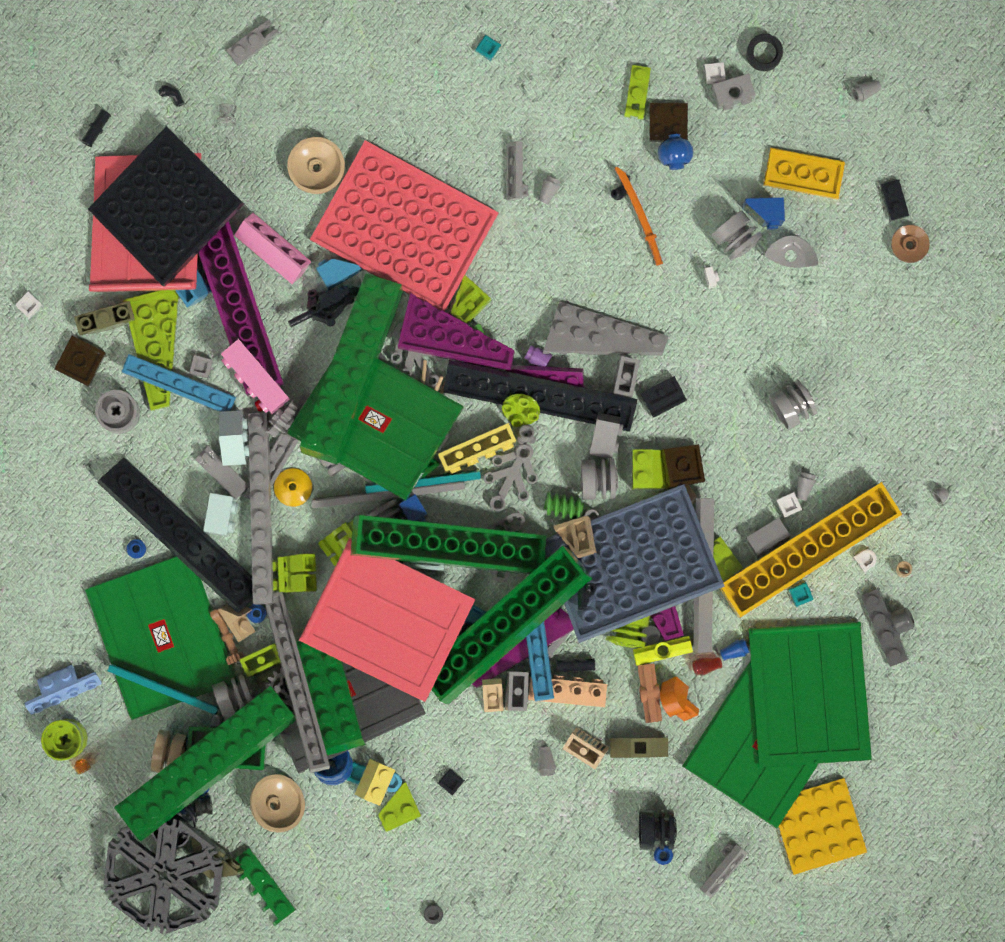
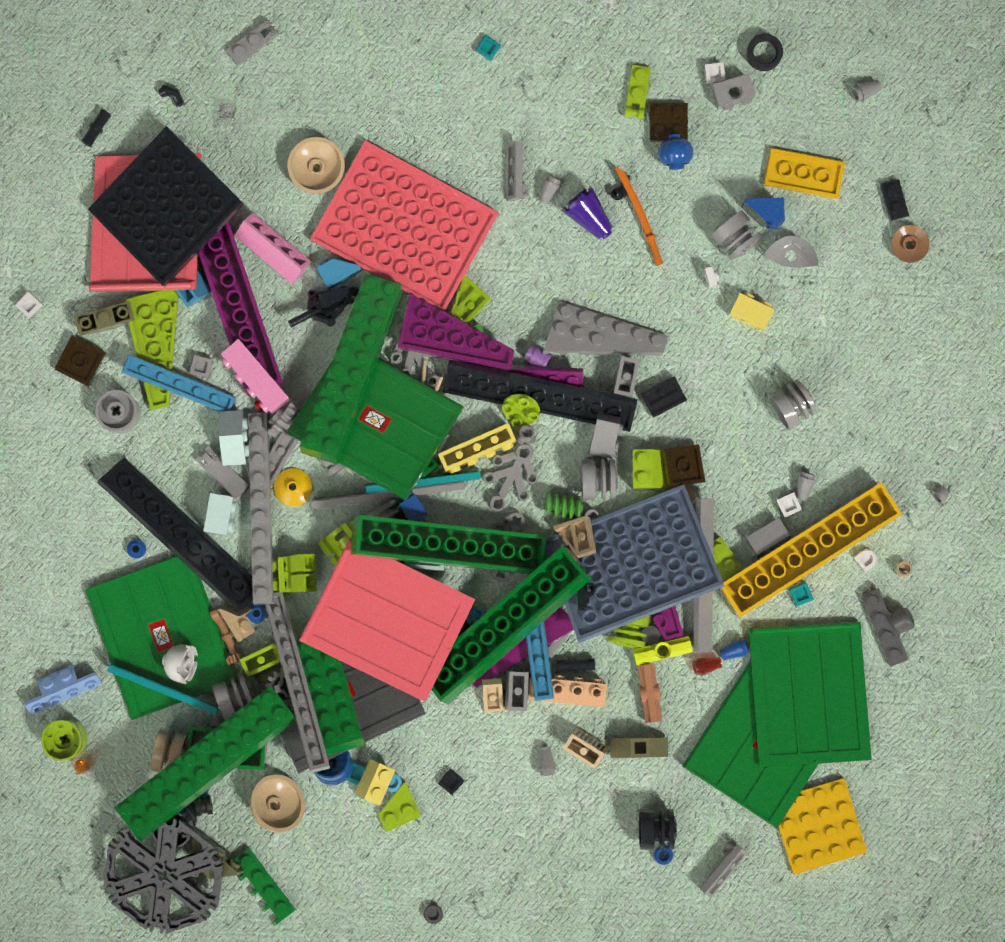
orange brick [660,677,699,721] -> none
none -> white cylinder [162,644,198,684]
none -> dark purple cone [562,186,613,240]
none -> light yellow brick [728,292,774,332]

